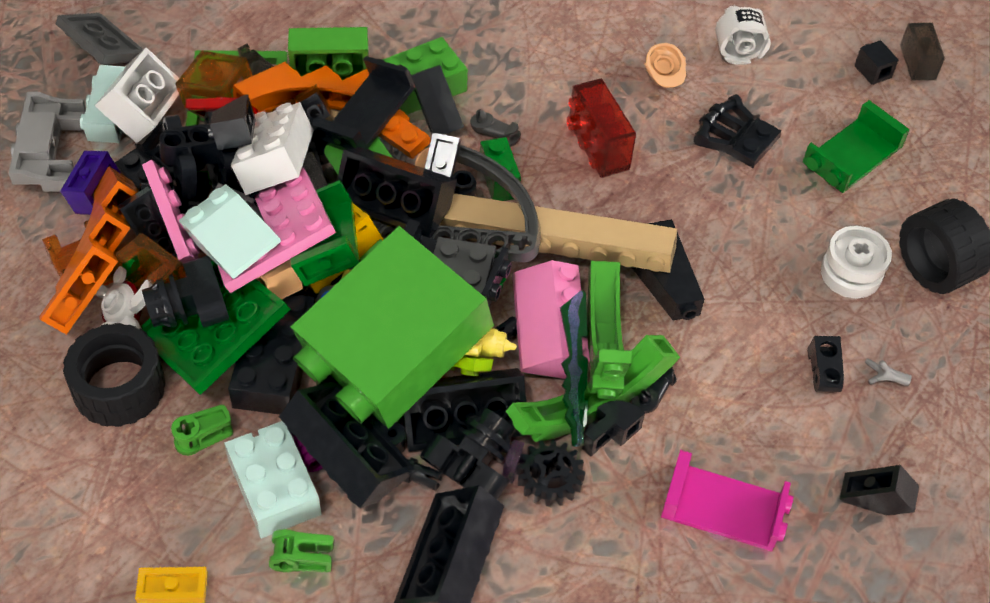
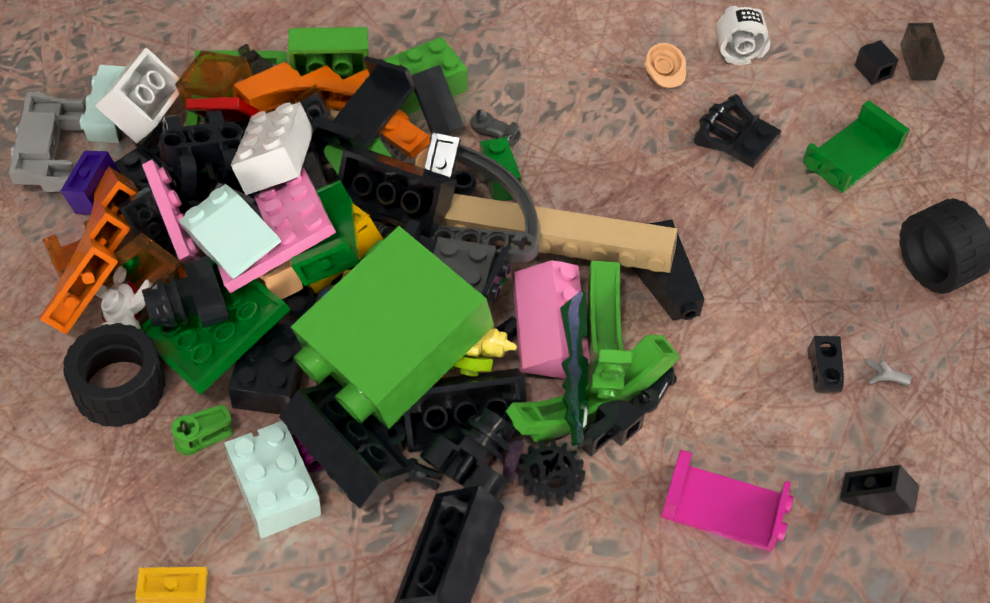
dark grey plate [56,12,143,65] -> none
black slope [207,94,256,150] -> none
bright green piece [268,529,334,572] -> none
clear red brick [567,78,636,178] -> none
white wheel [821,226,892,299] -> none

